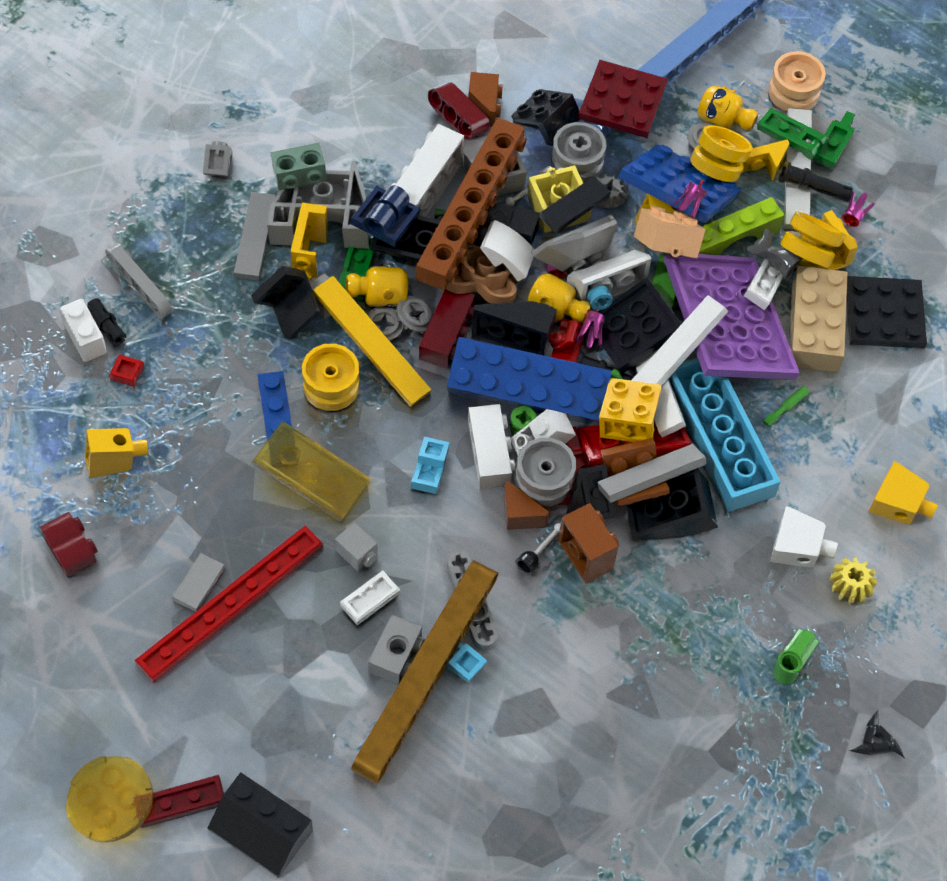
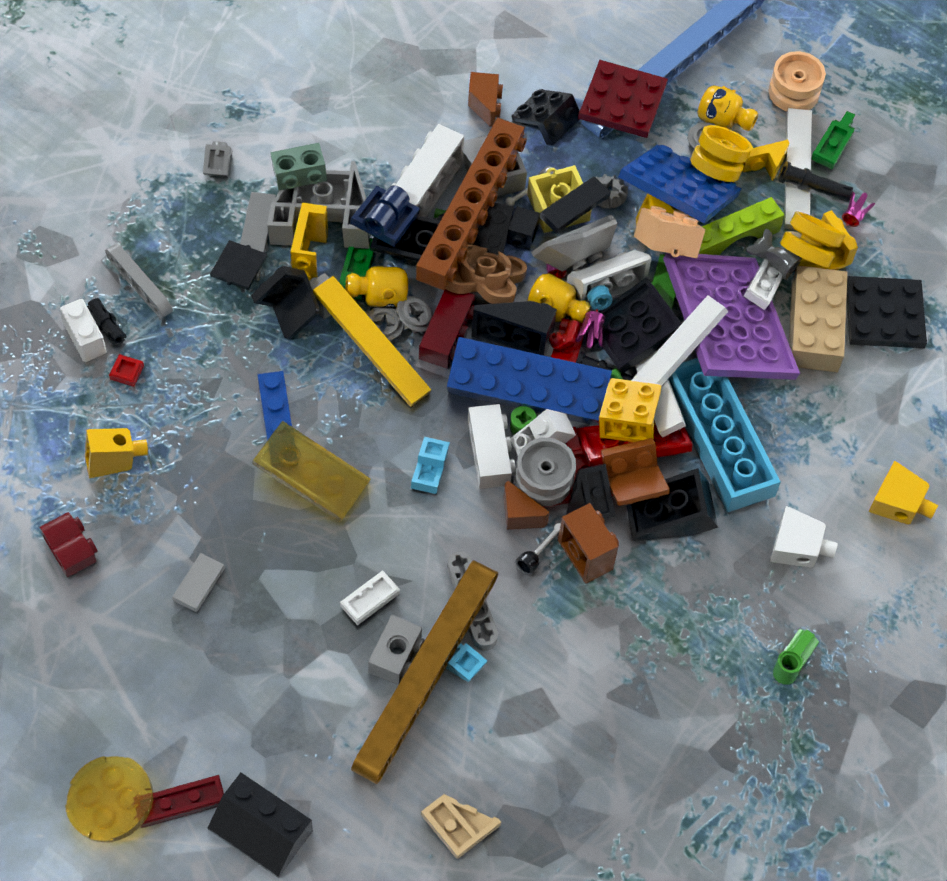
red tile [135,525,323,683] -> none
yellow wheel [302,344,359,411] -> none
light grey brick [335,522,378,572] -> none
dark red beam [428,82,490,140] -> none
white slope [480,220,535,281] -> none
light grey wheel [551,122,606,183] -> none
light grey tile [598,444,706,503] -> none
flat silver piece [672,180,707,218] -> none
green plate [757,108,827,159] -> none
bright green piece [763,386,809,426] -> none
light yellow gear [829,556,877,604] -> none
black piece [849,709,905,759] -> none
none -> black piece [210,240,267,290]
none -> tan wing [421,794,501,859]

